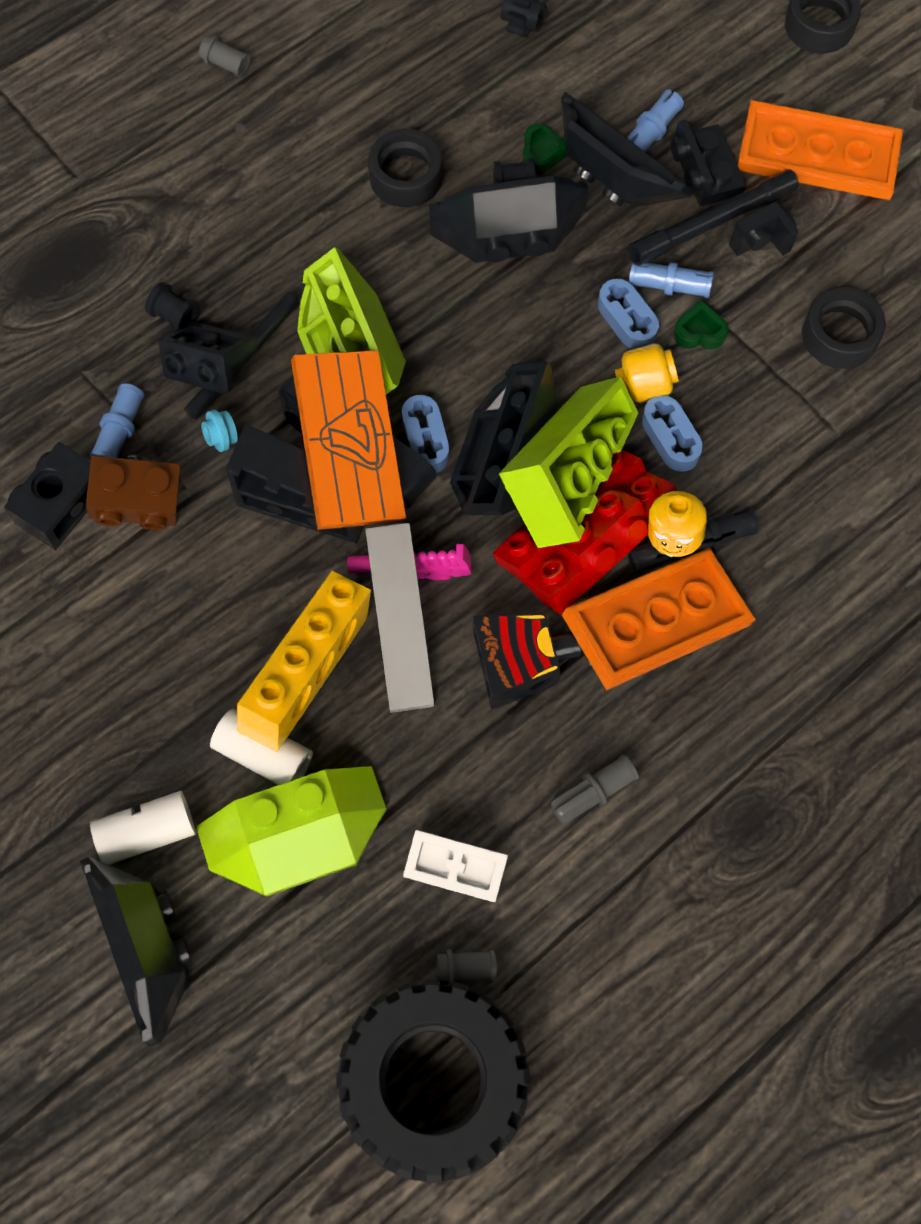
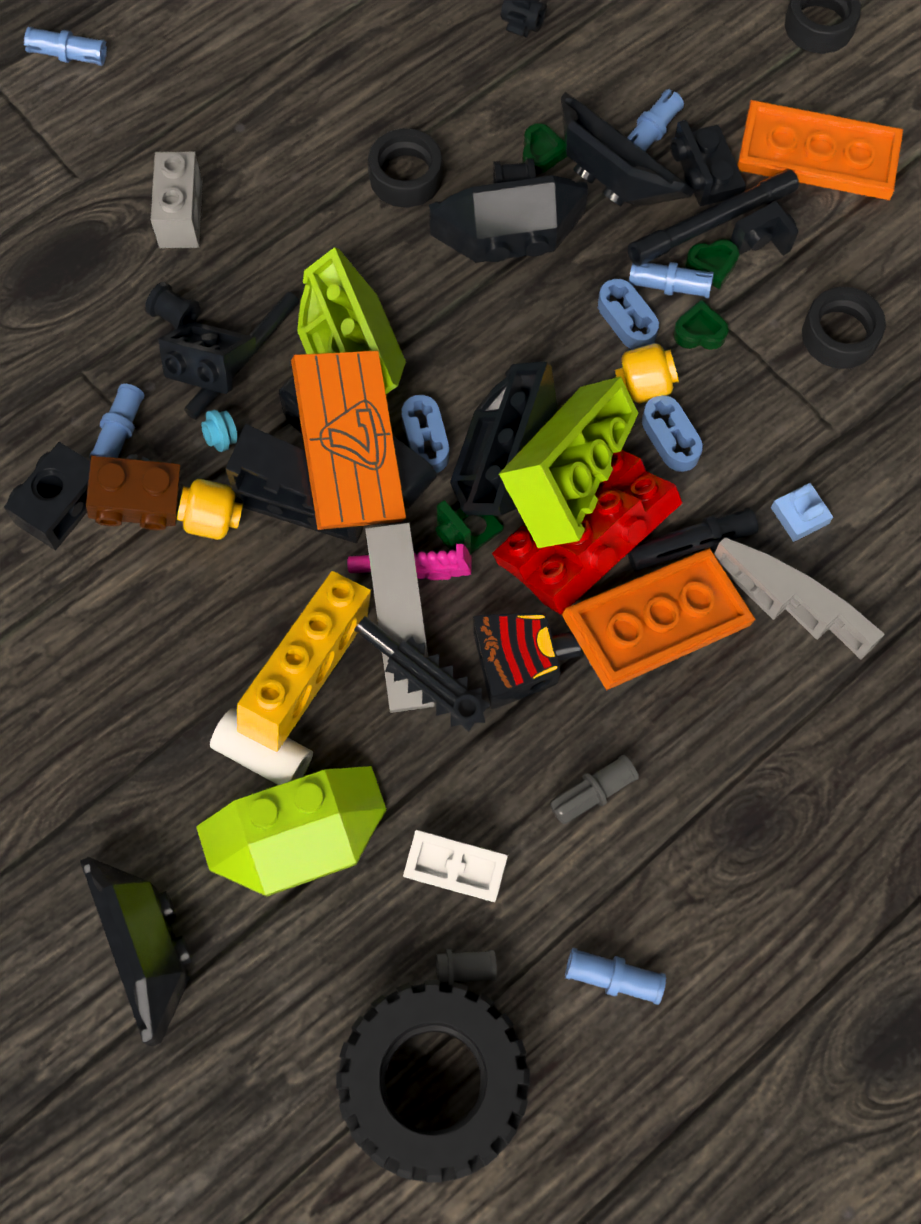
white pin [90,791,196,865] -> none
dark grey pin [199,35,251,77] -> none
yellow head [648,491,707,557] -> none
none -> medium blue pin [24,27,107,66]
none -> light grey brick [151,152,202,248]
none -> yellow head [176,479,243,540]
none -> black piece [354,616,491,732]
none -> dark green bracket [436,500,503,554]
none -> medium blue pin [565,948,666,1005]
none -> dark green tile [686,240,739,289]
none -> light grey slope [714,538,885,660]
none -> light blue tile [771,483,833,542]

